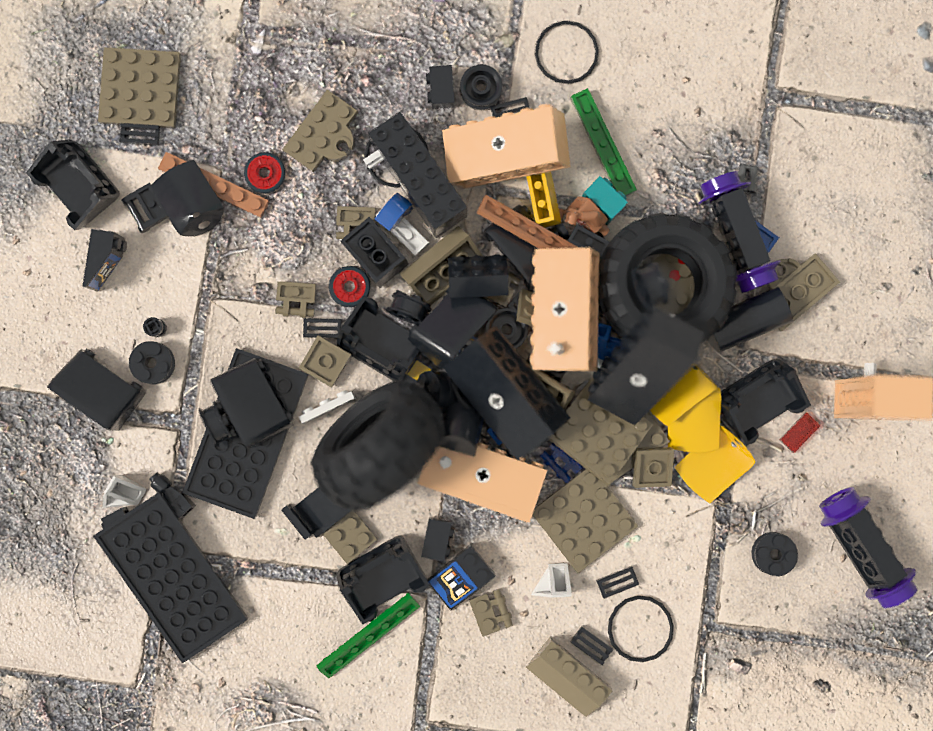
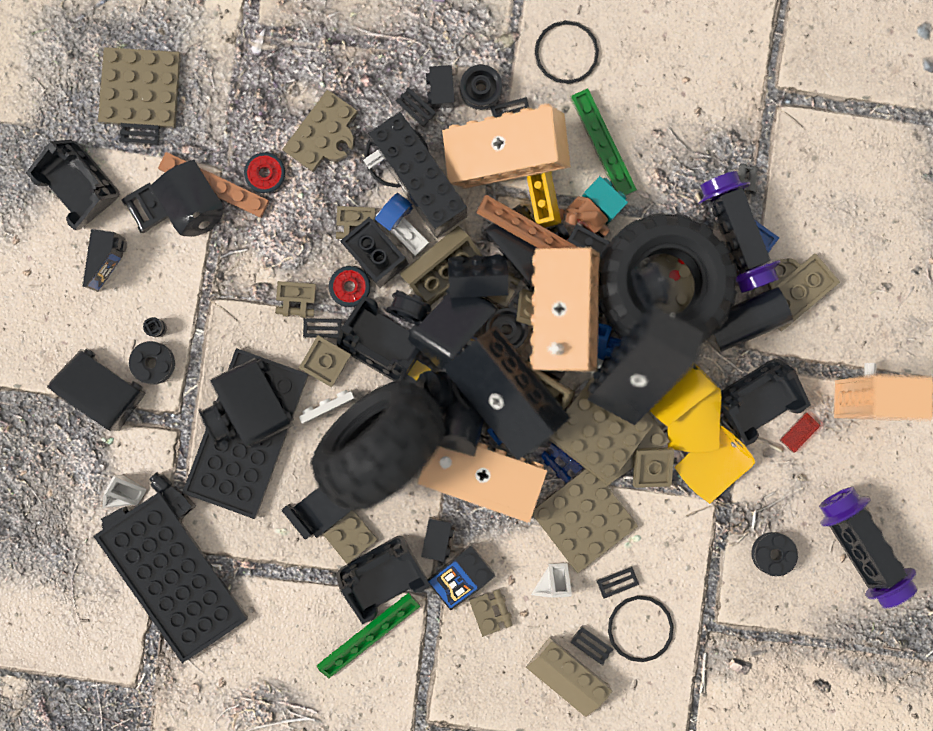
none -> black tile [395,87,436,127]

